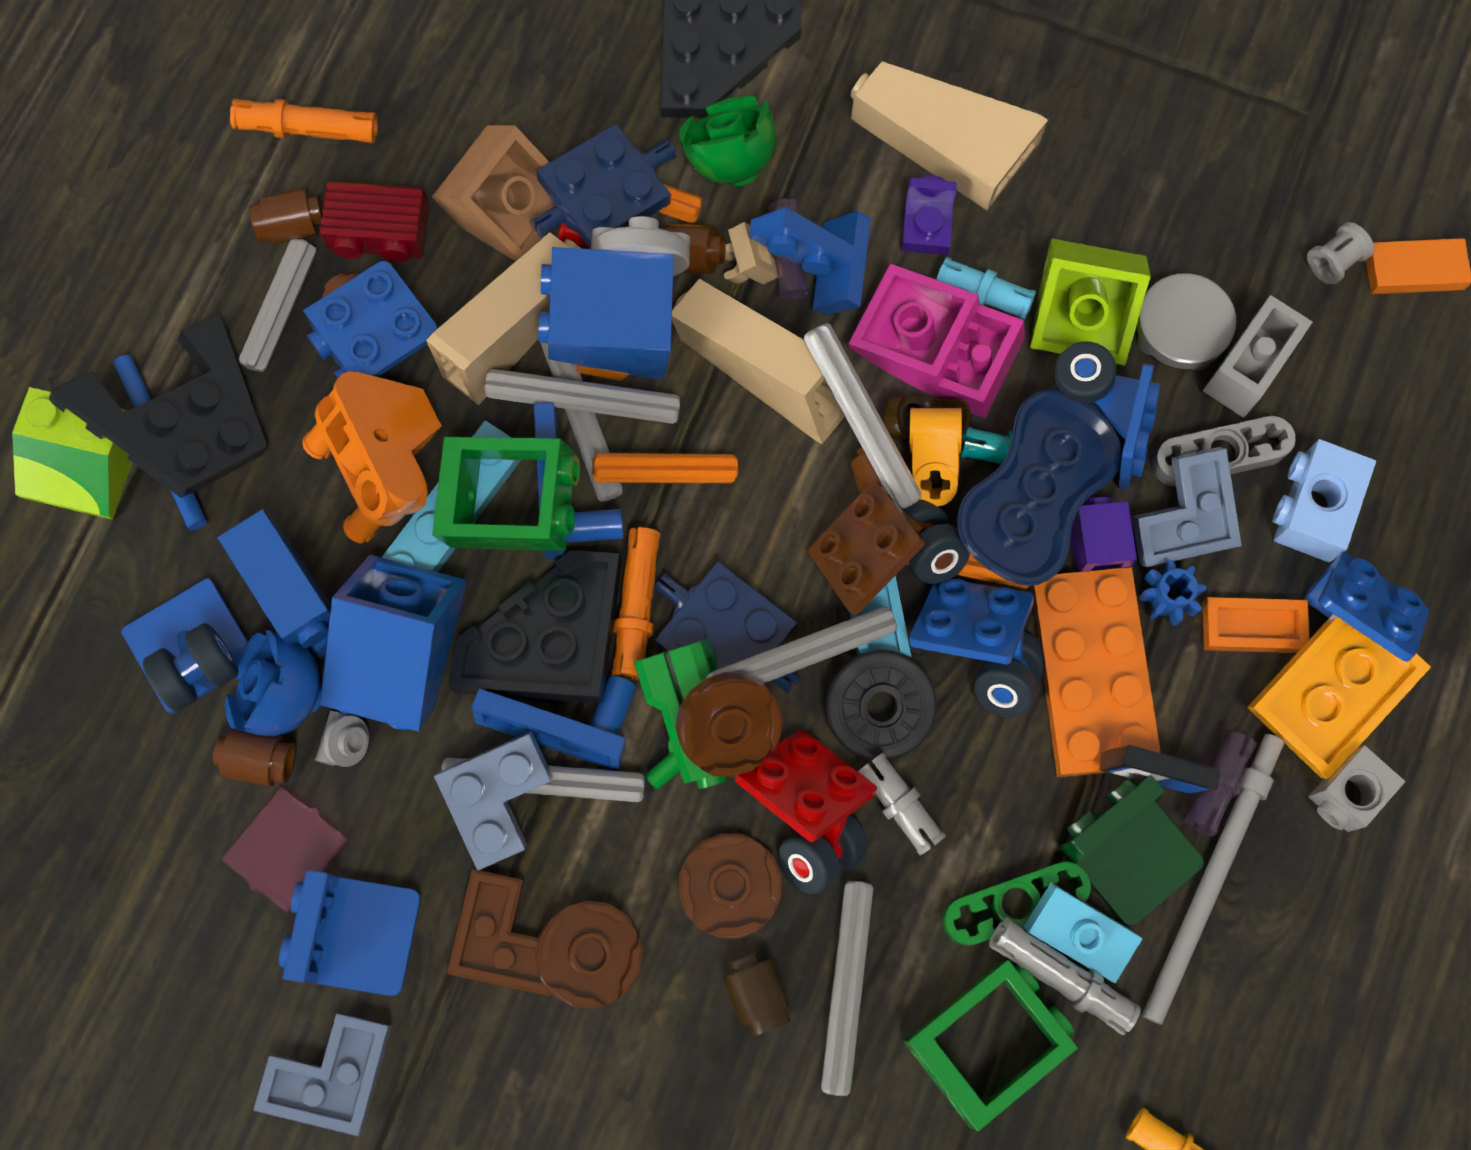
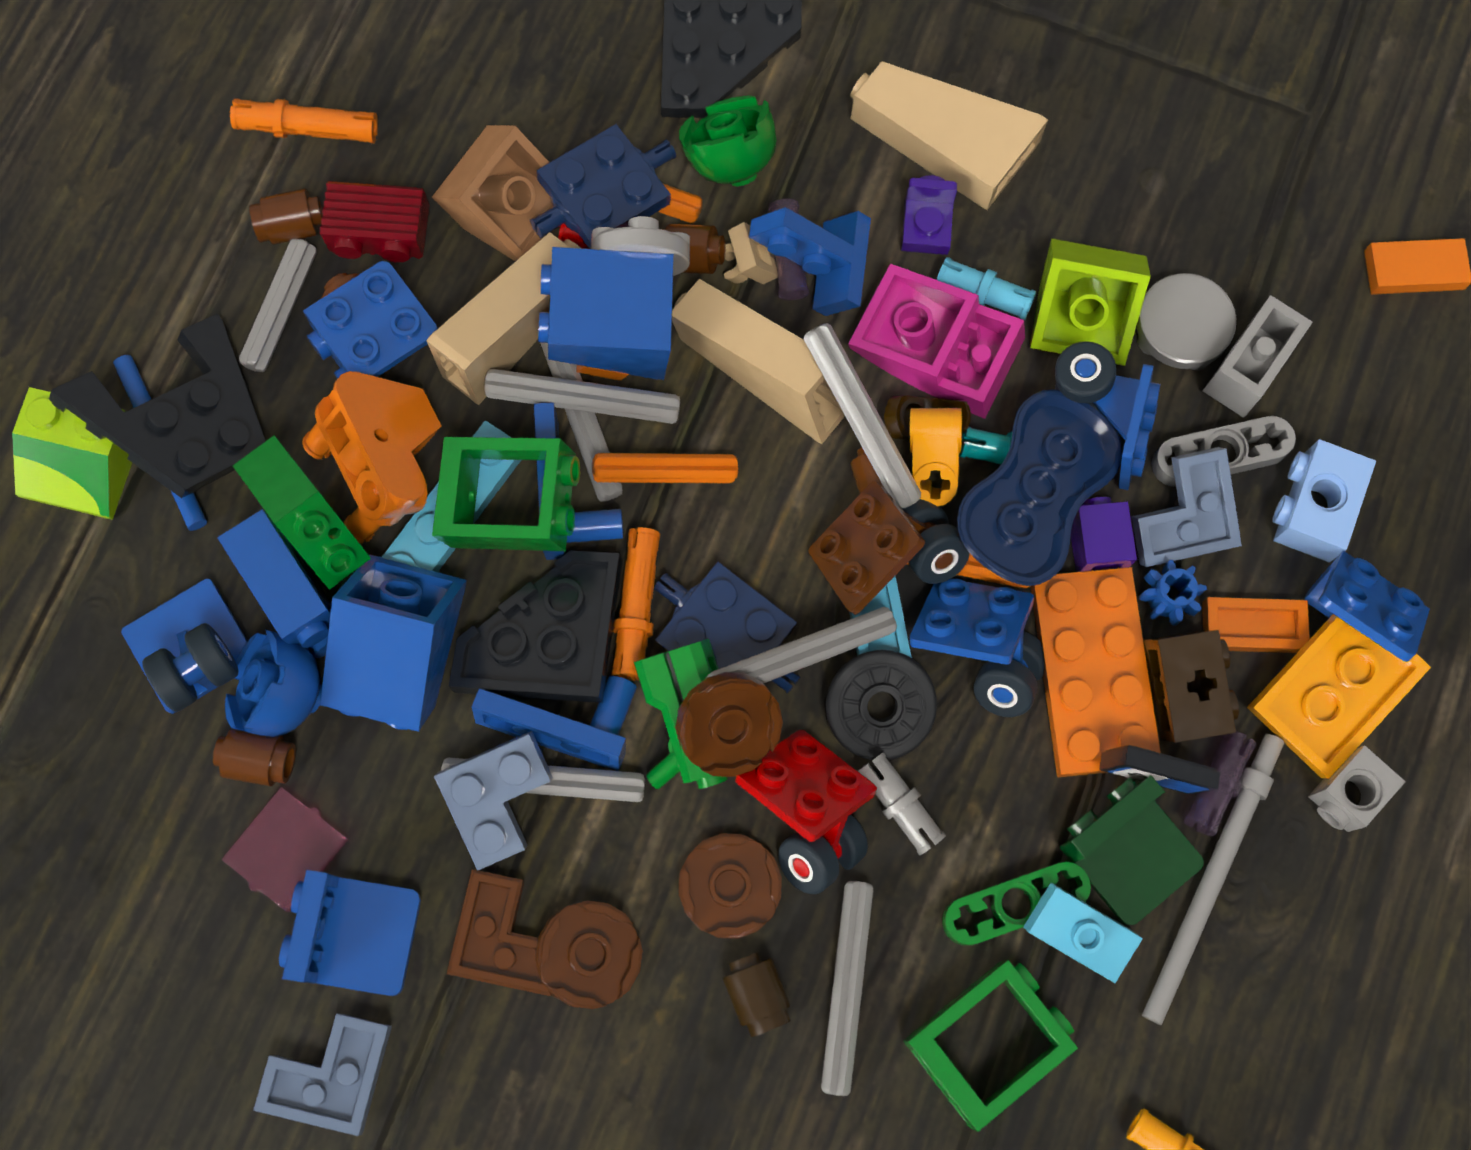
light grey plate [315,711,369,767] -> none
light grey pin [989,918,1141,1035] -> none
light grey bush [1307,222,1374,284] -> none
none -> green window [233,436,371,590]
none -> dark brown brick [1144,630,1239,743]

